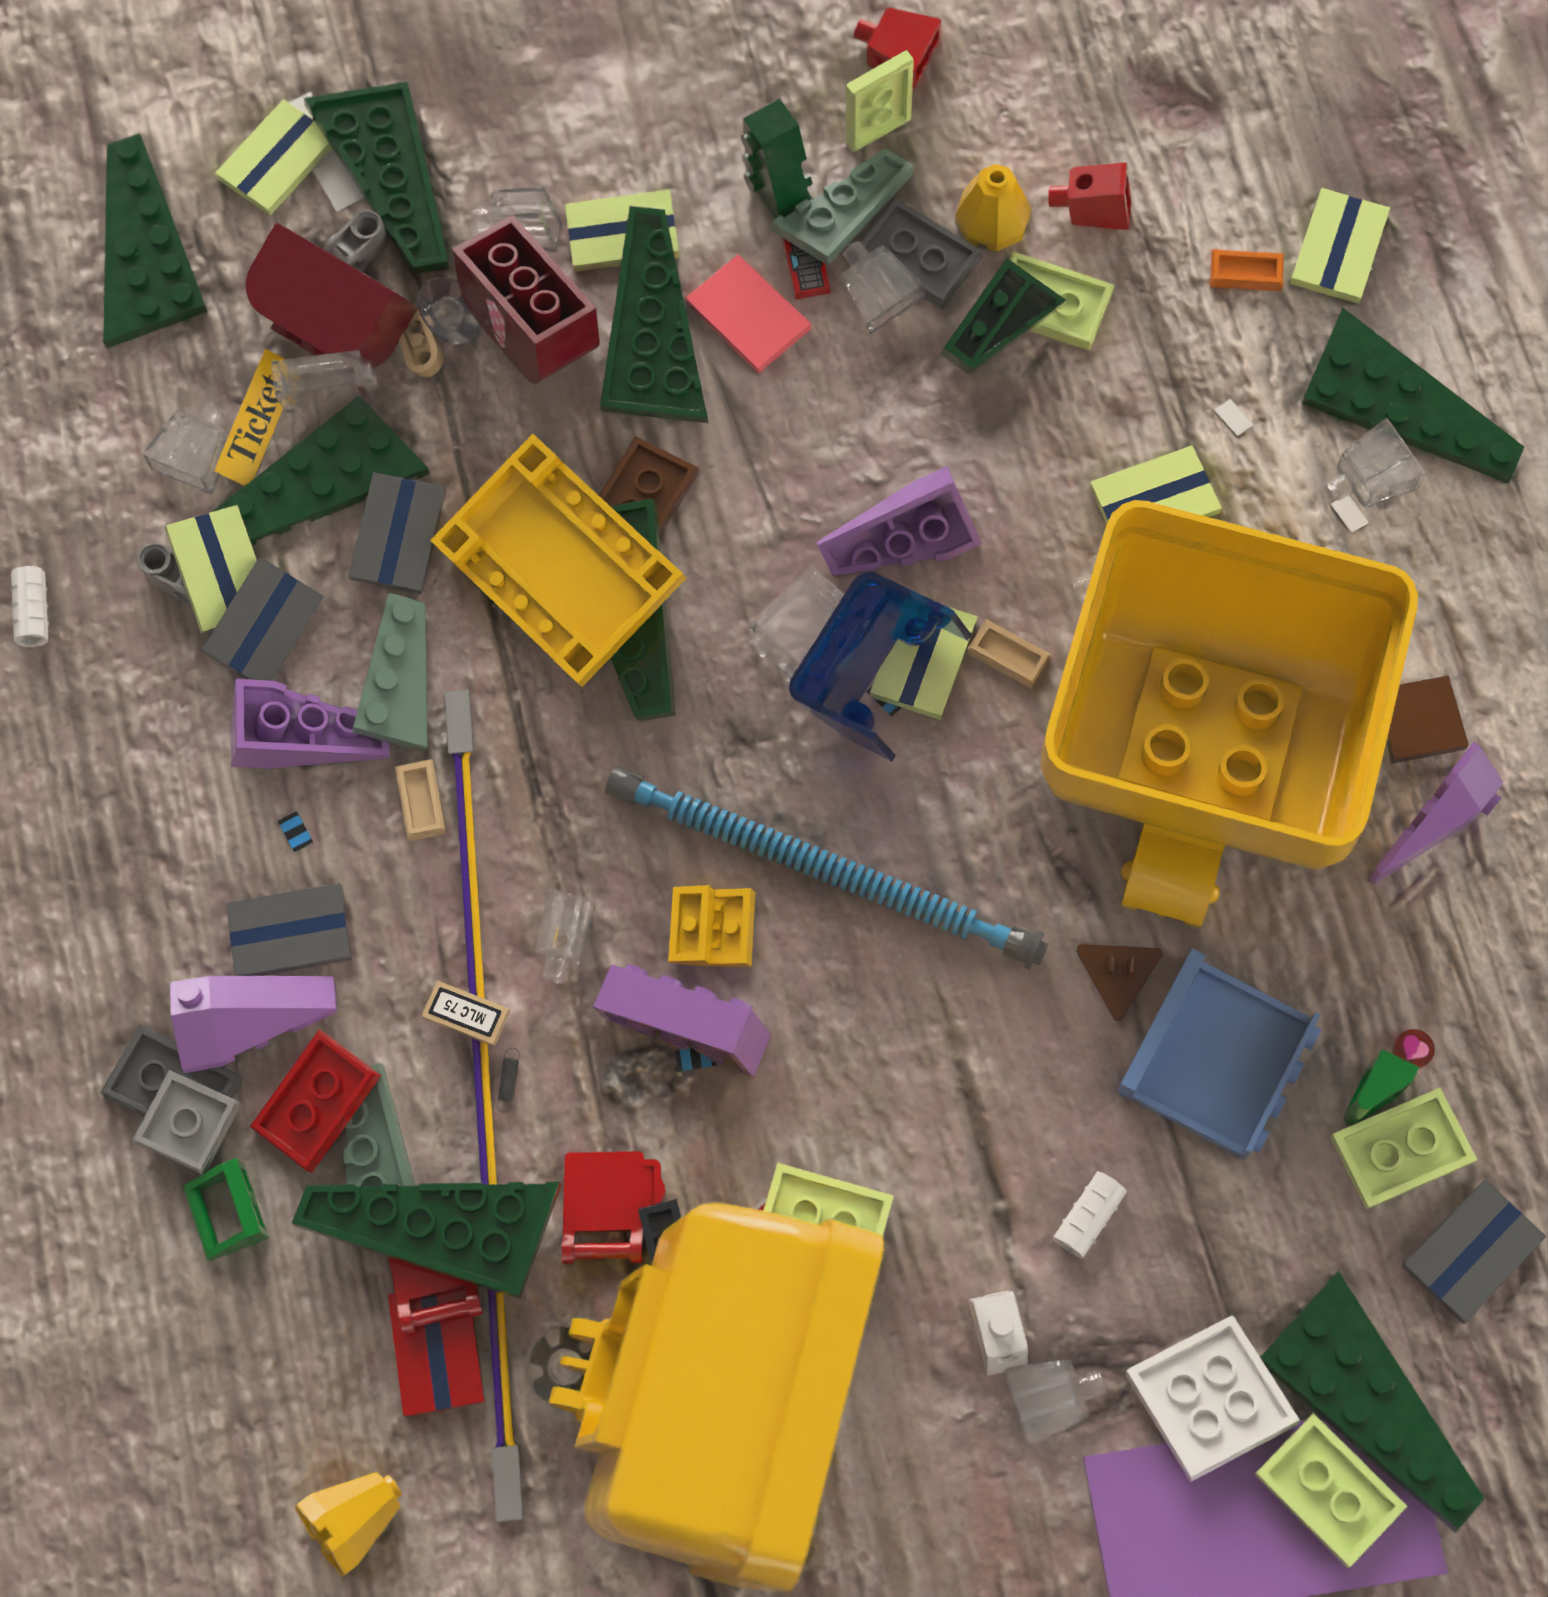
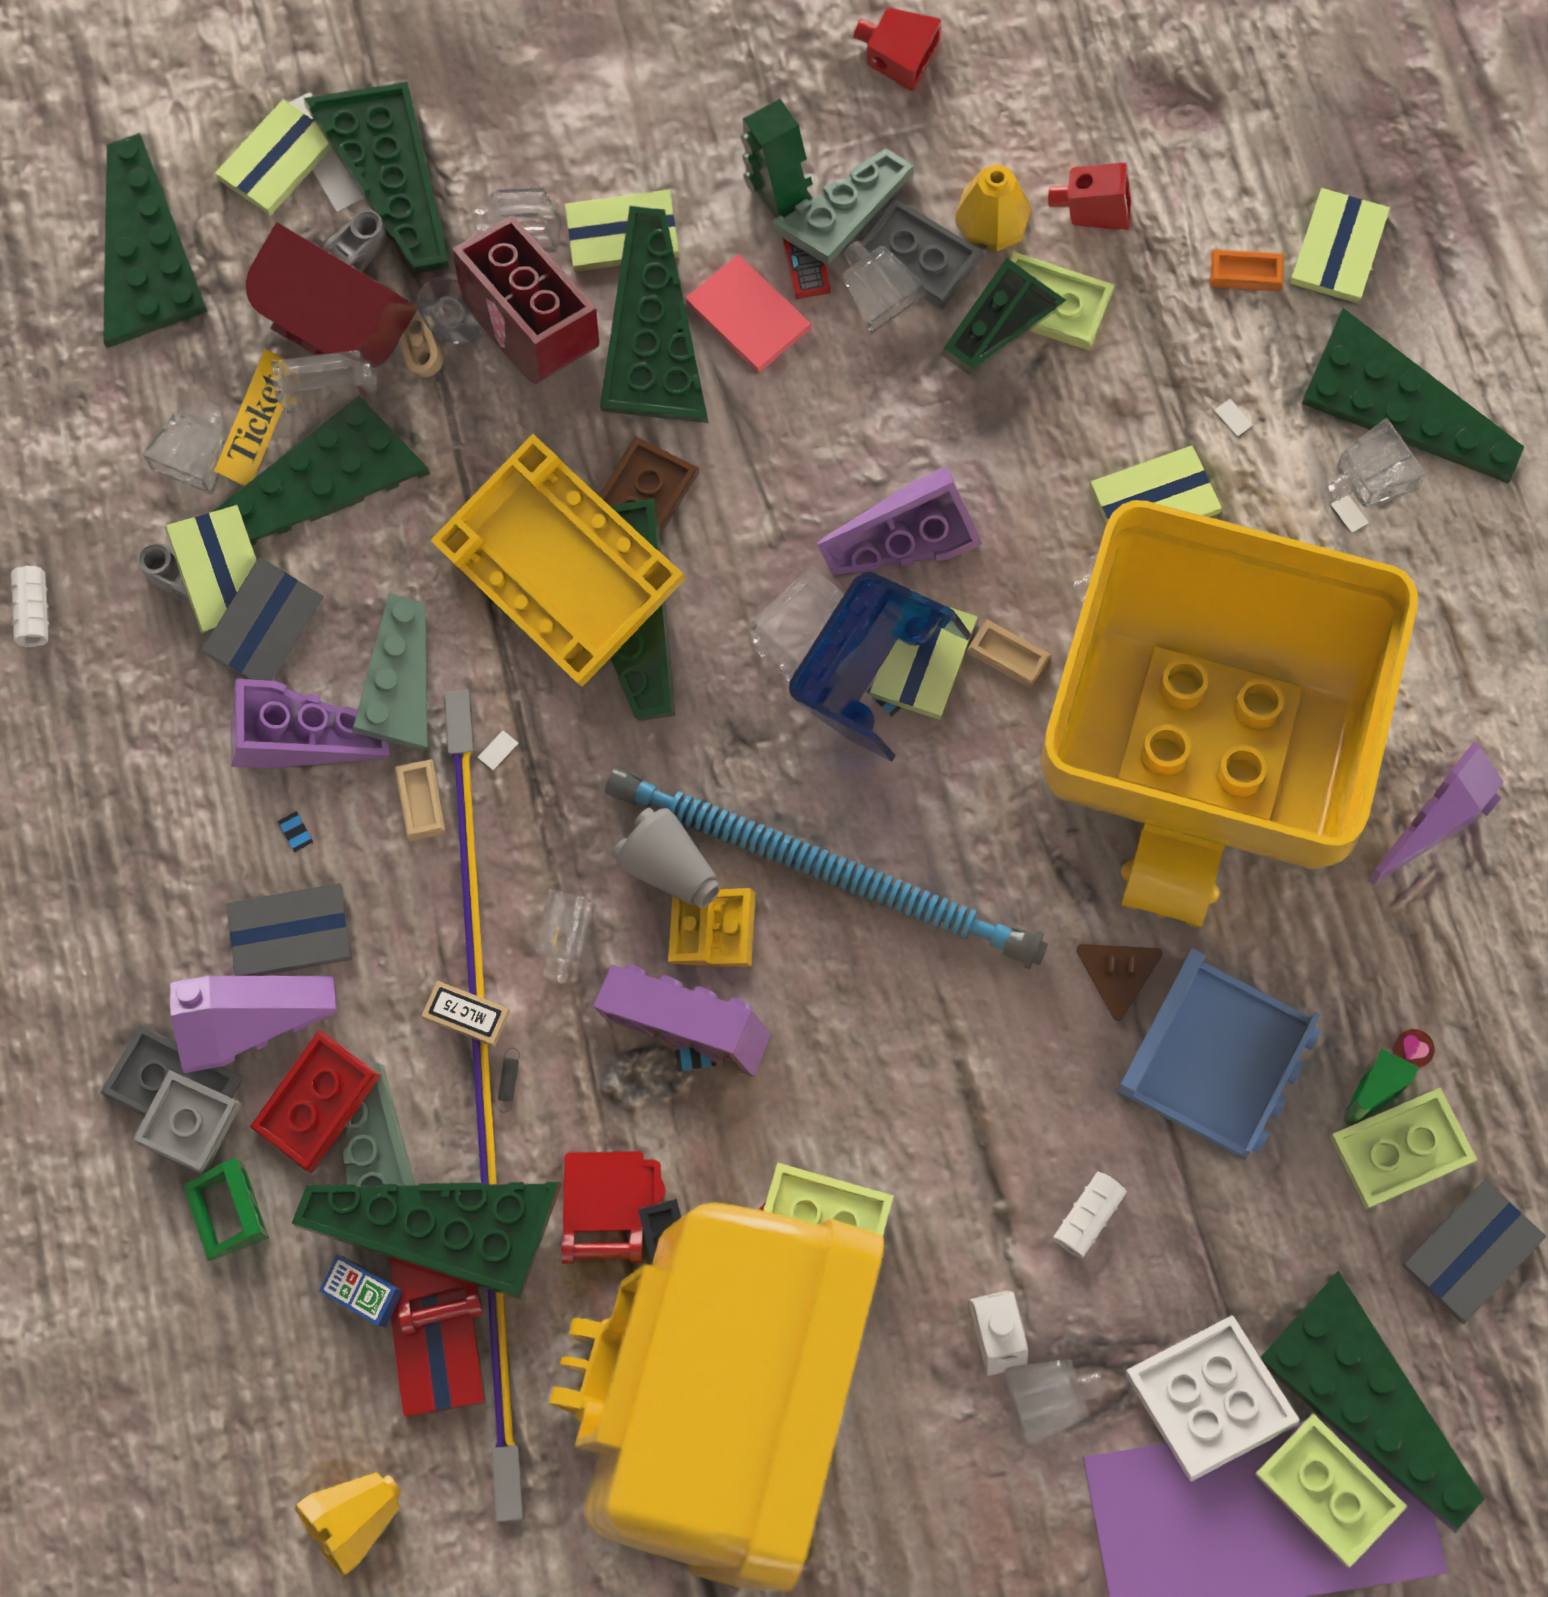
dark grey tile [348,472,446,594] -> none
clear dish [528,1326,593,1409] -> none
yellowish green tile [846,50,914,152] -> none
reddish brown tile [1386,675,1469,764] -> none
none -> tile [319,1255,404,1328]
none -> white sticker [478,731,518,770]
none -> light grey cone [611,808,721,909]

